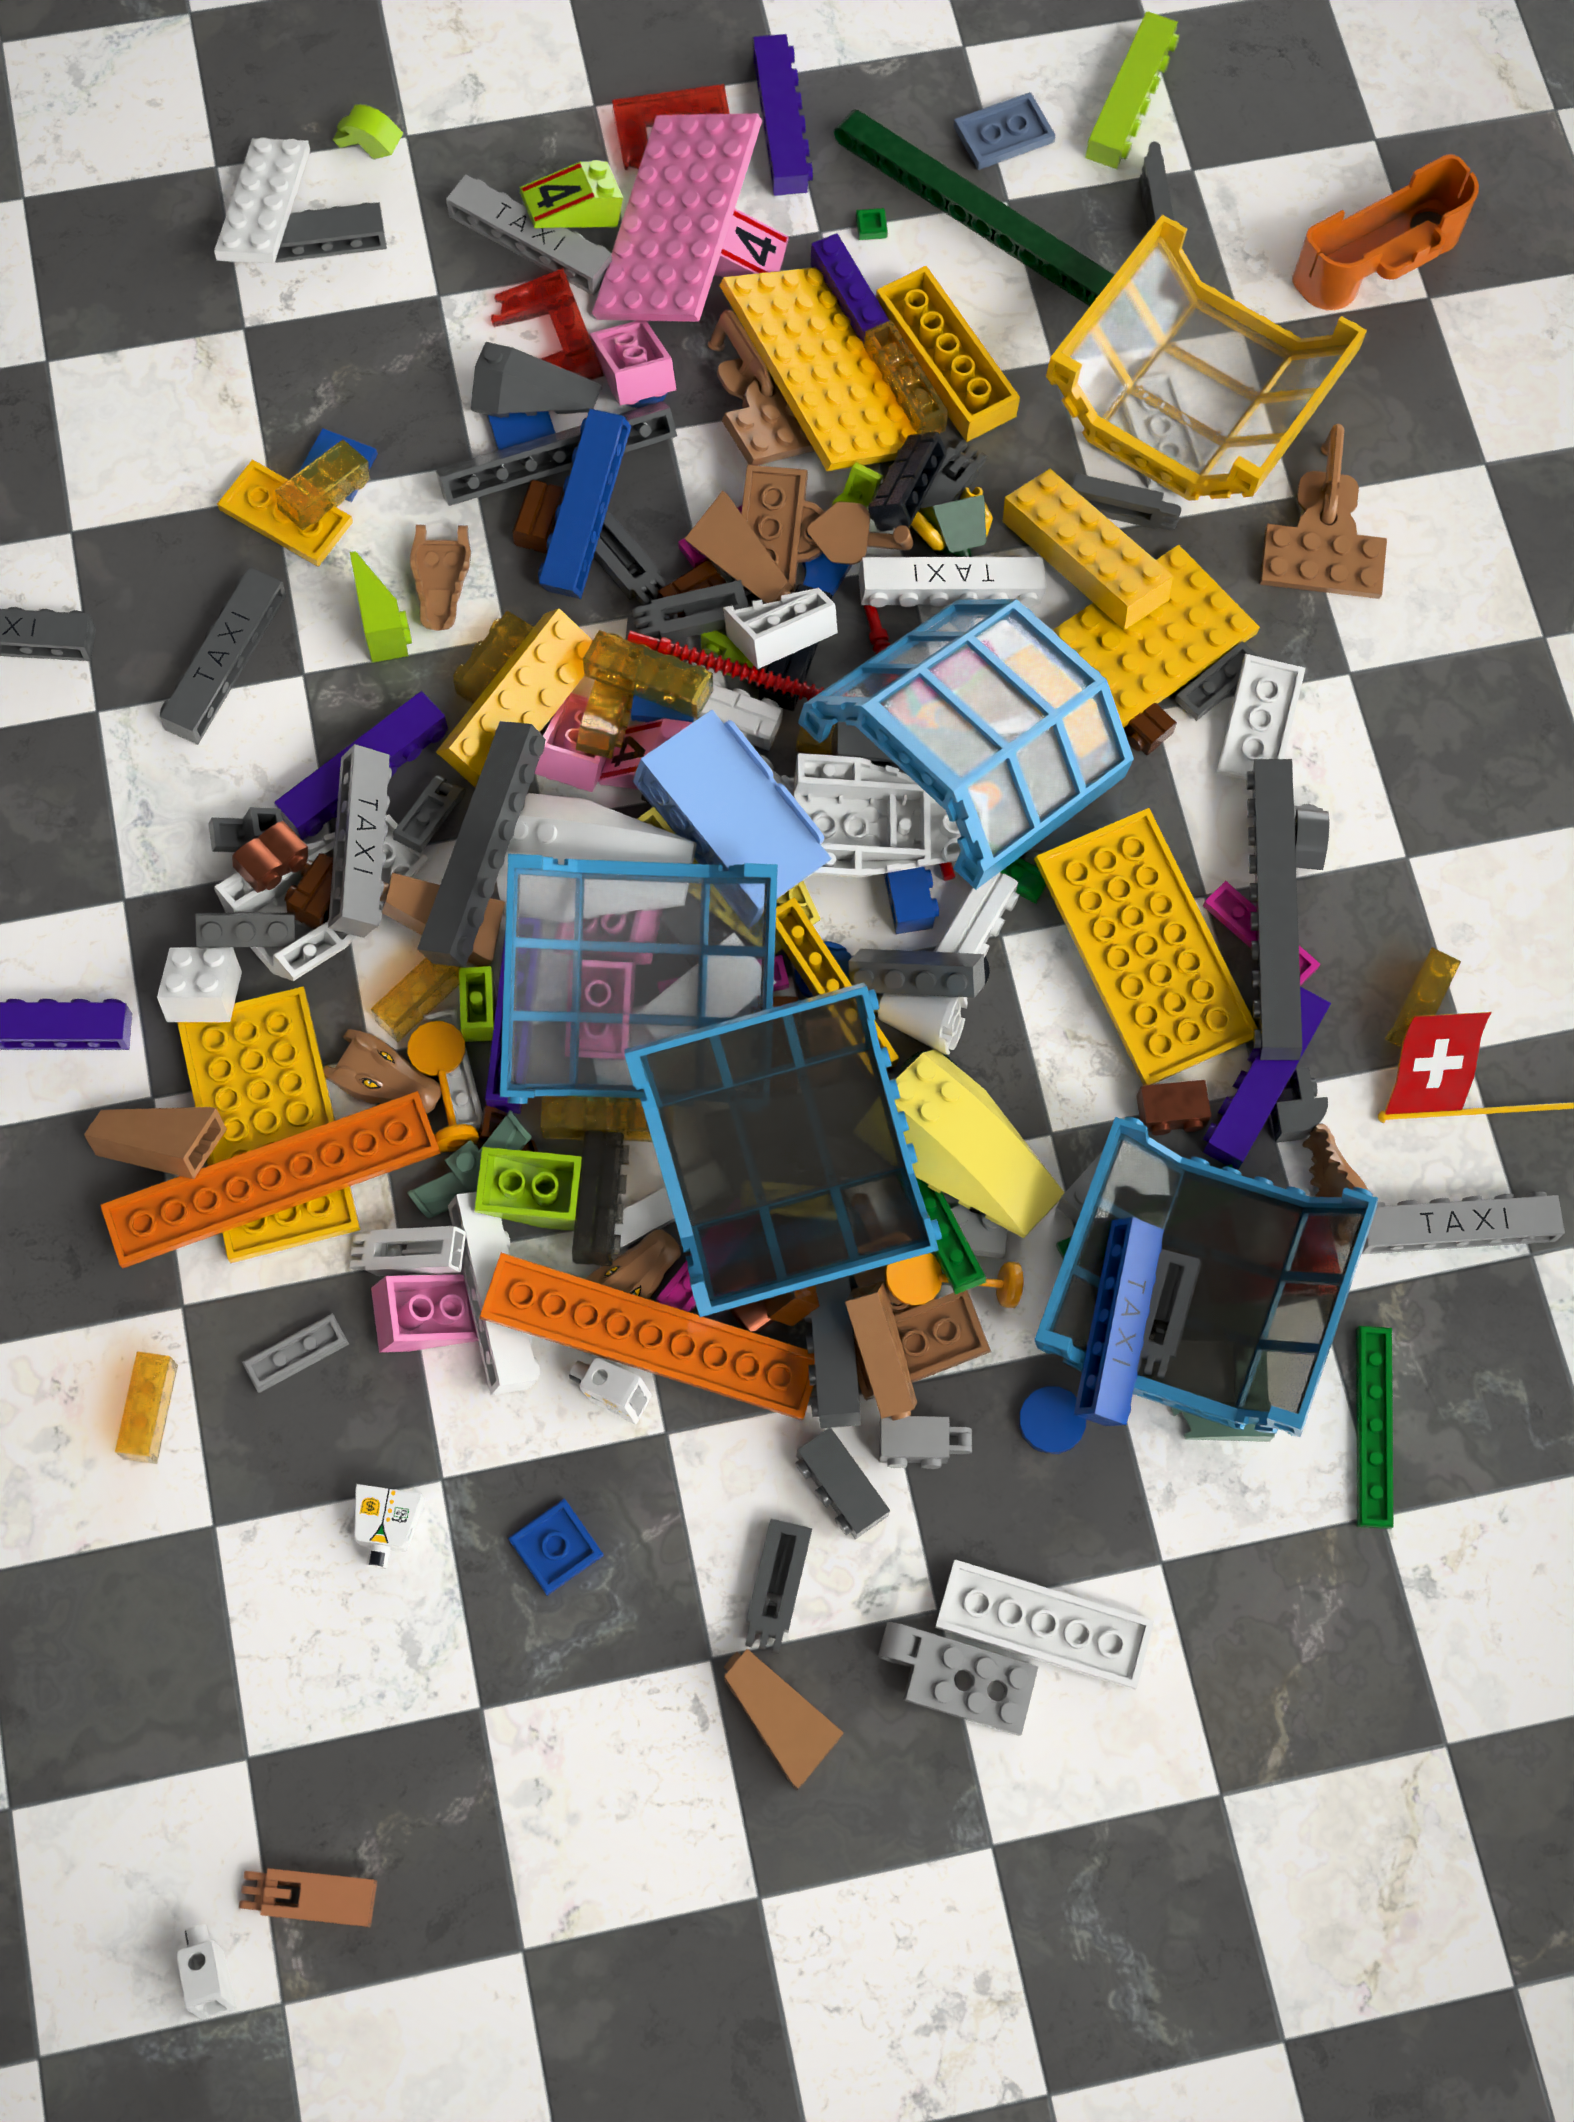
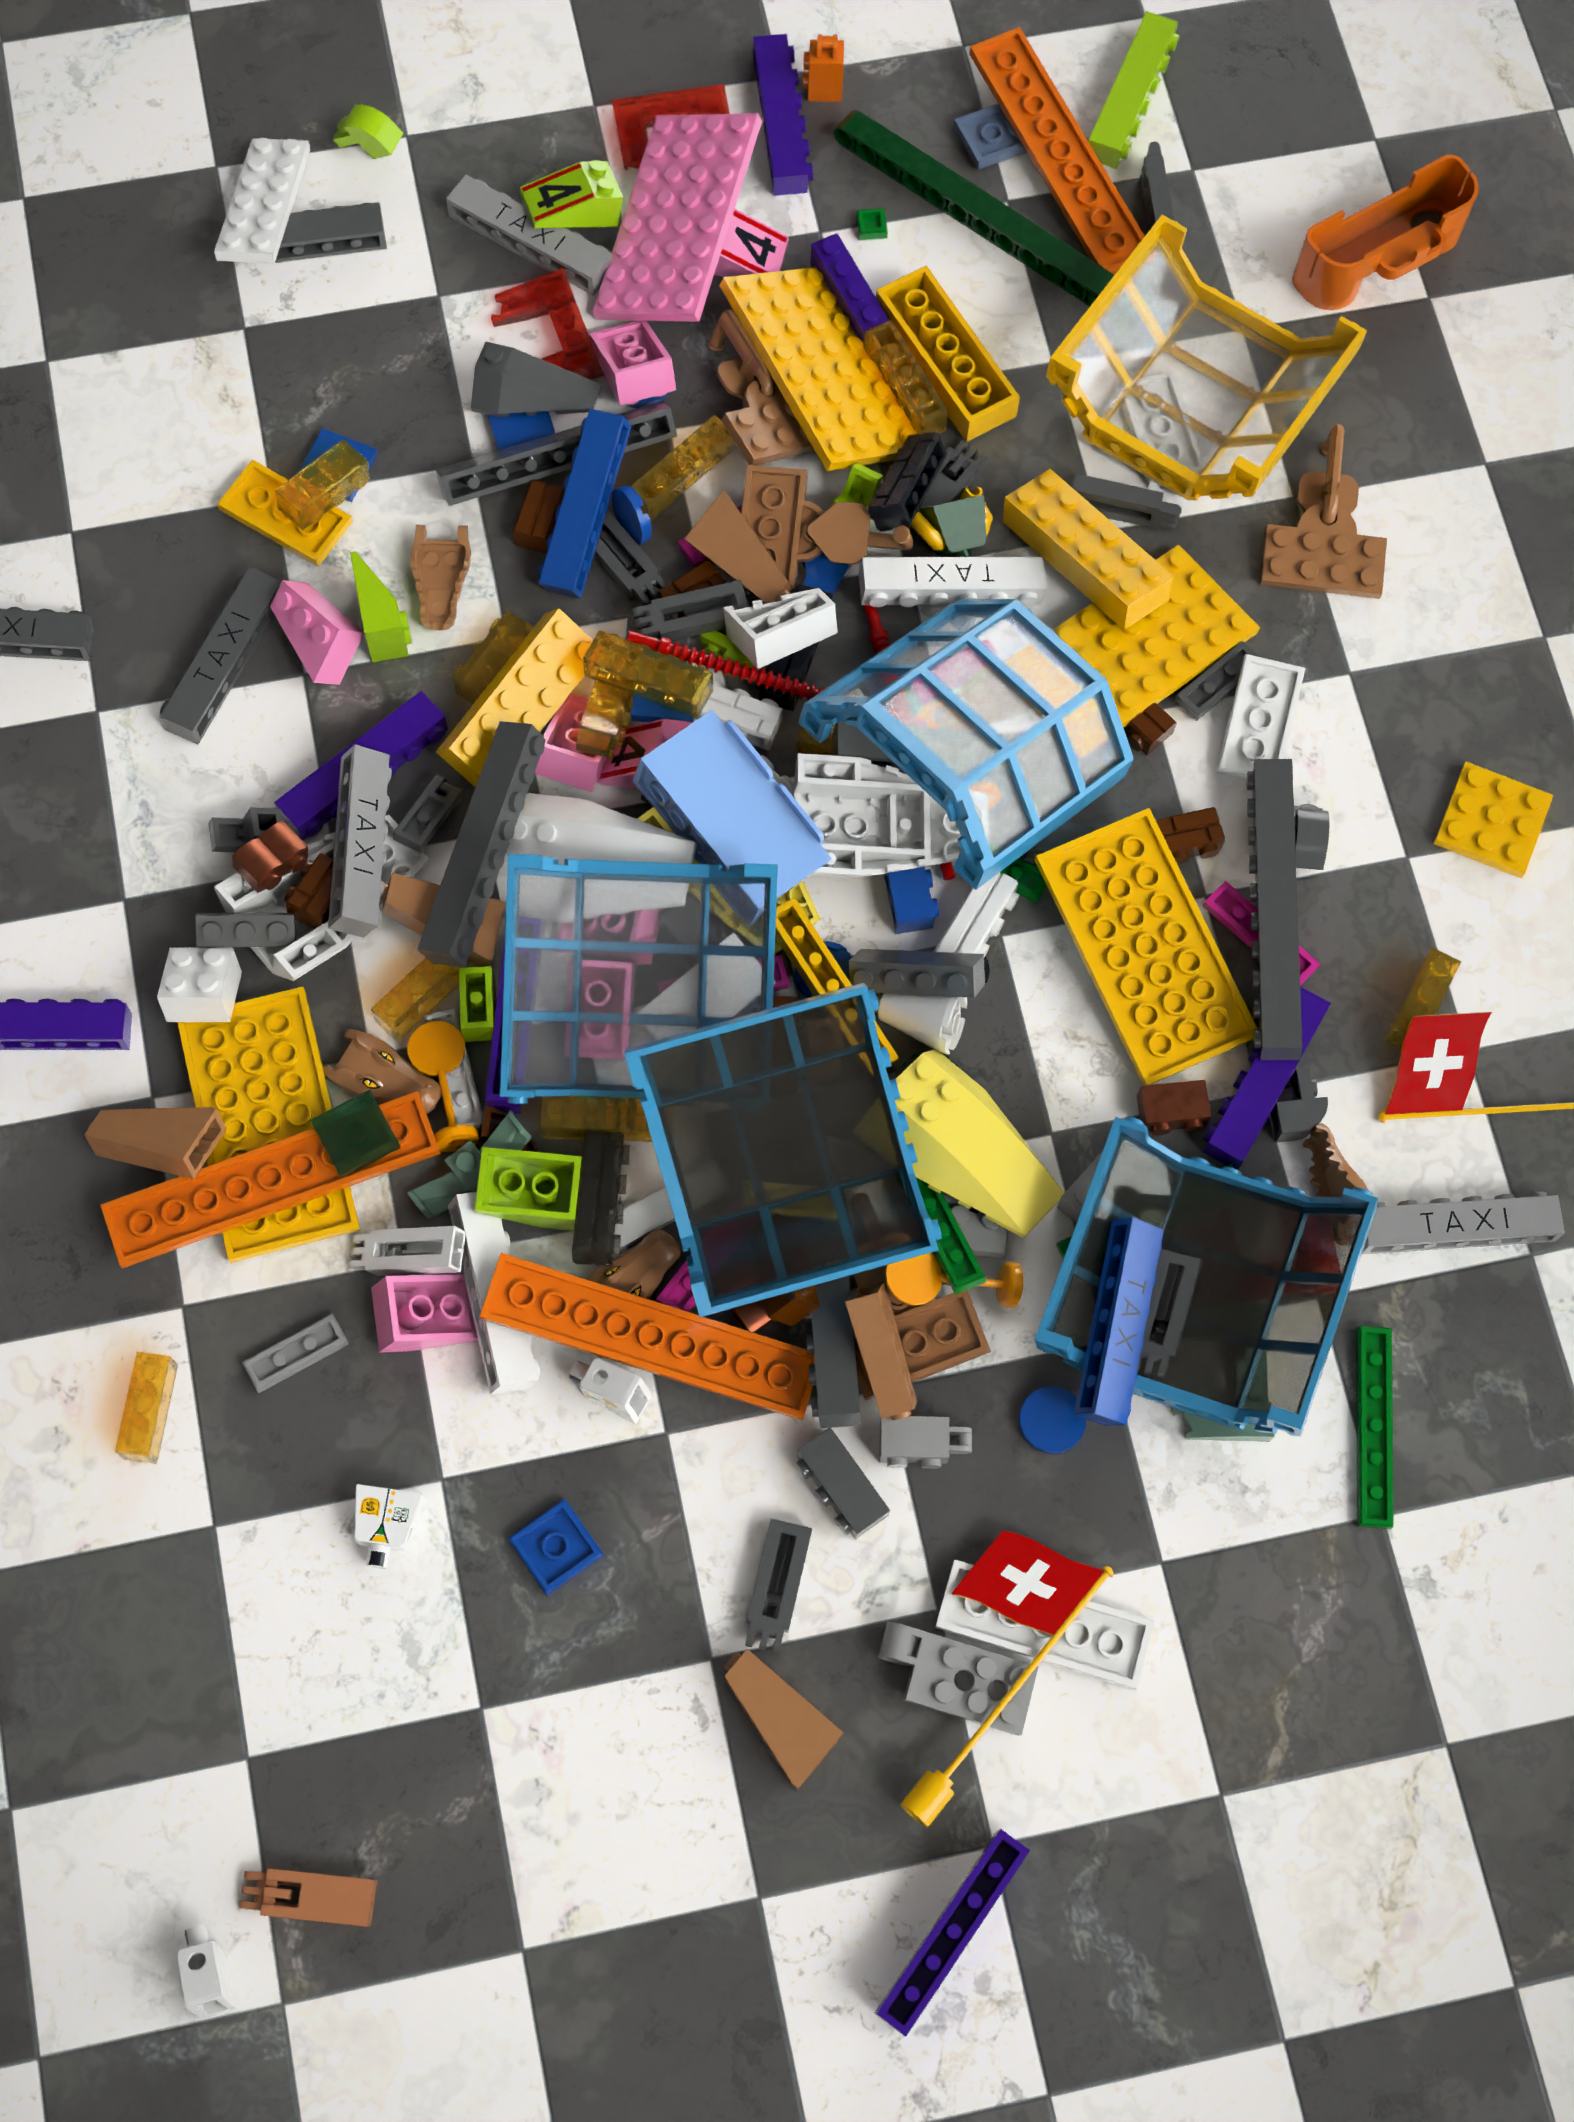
none -> bright pink wedge [270,580,364,685]
none -> clear green tile [310,1089,401,1179]
none -> blue tile [611,485,652,546]
none -> clear yellow brick [631,415,734,522]
none -> orange brick [802,34,844,102]
none -> dark purple brick [874,1829,1030,2037]
none -> flag [900,1531,1113,1828]
none -> orange plate [969,27,1155,275]
none -> reddish brown brick [1156,807,1225,865]
none -> yellow plate [1433,761,1554,879]

